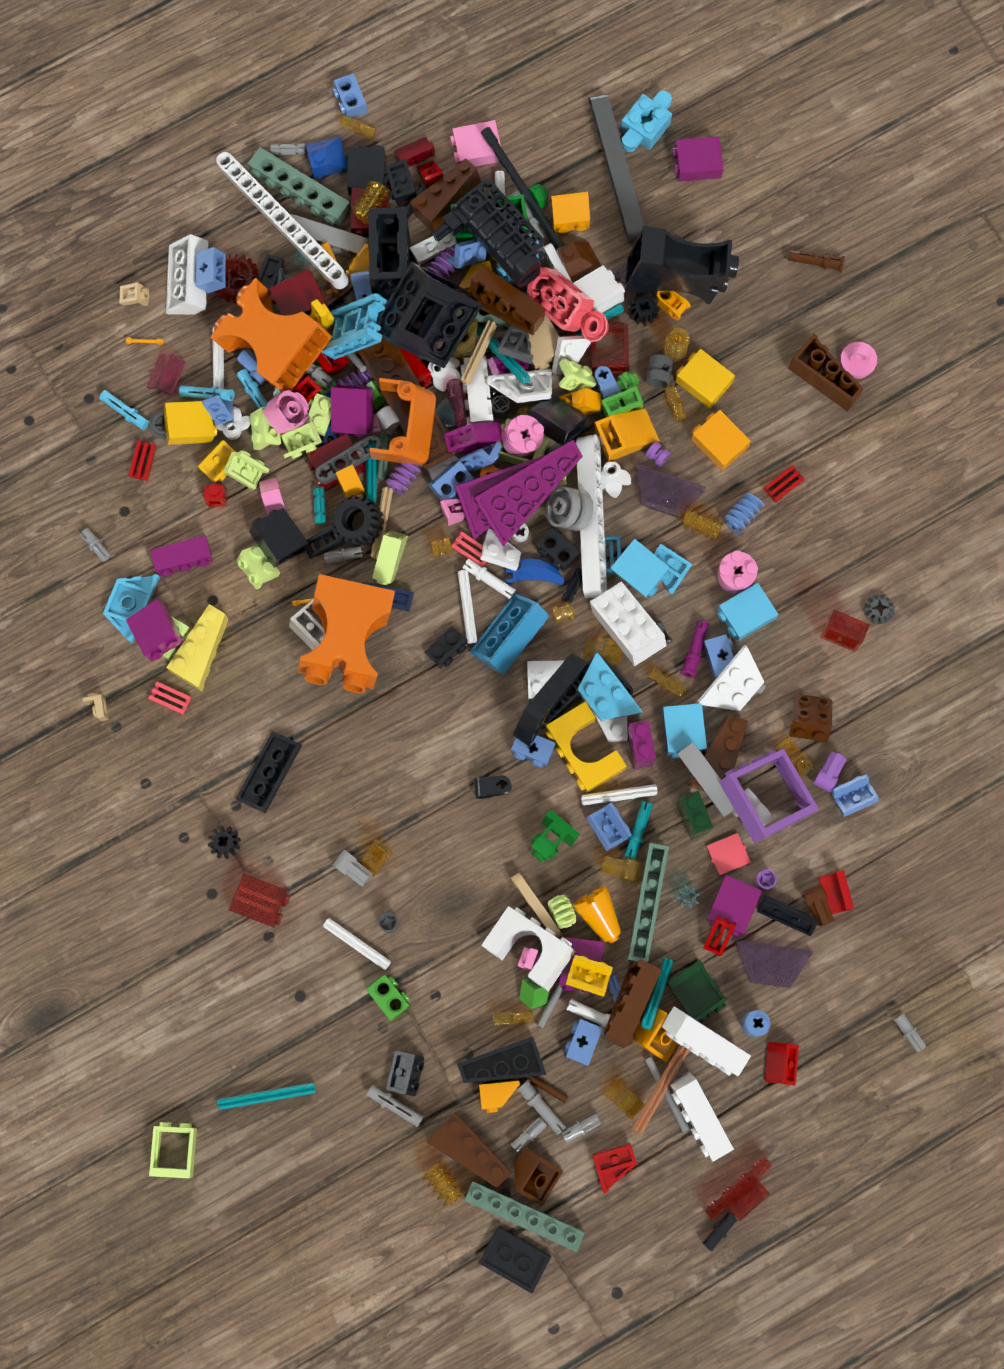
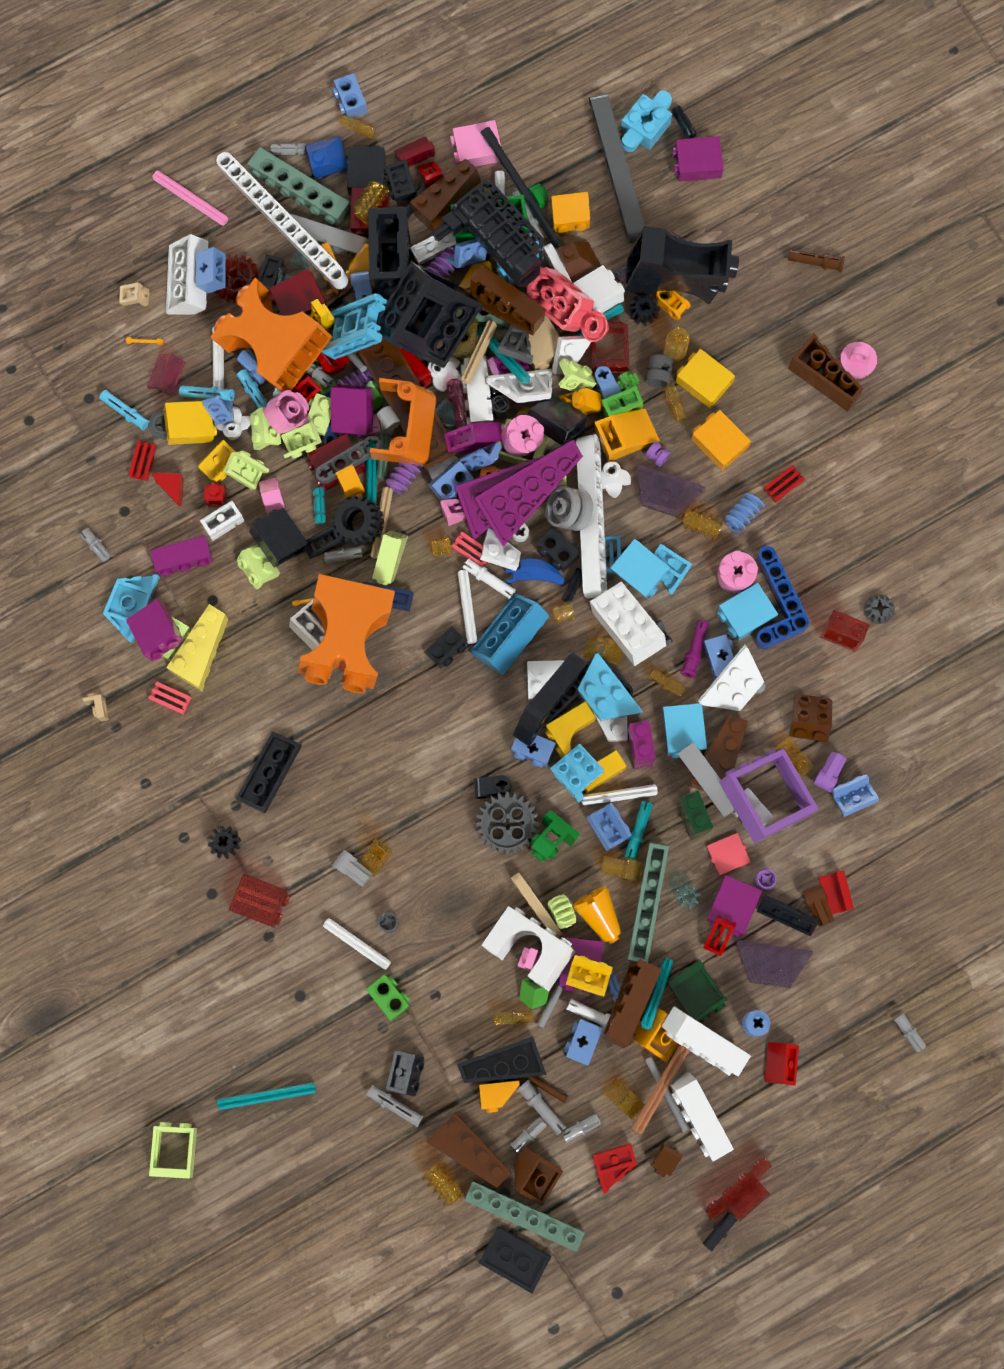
none -> bright pink axle [152,170,228,226]
none -> red slope [152,473,184,507]
none -> white brick [200,501,244,541]
none -> dark grey gear [475,791,539,855]
none -> medium azure bracket [550,744,604,803]
none -> reddish brown slope [651,1144,683,1177]
none -> black axle [673,106,697,139]
none -> blue beam [755,546,809,649]

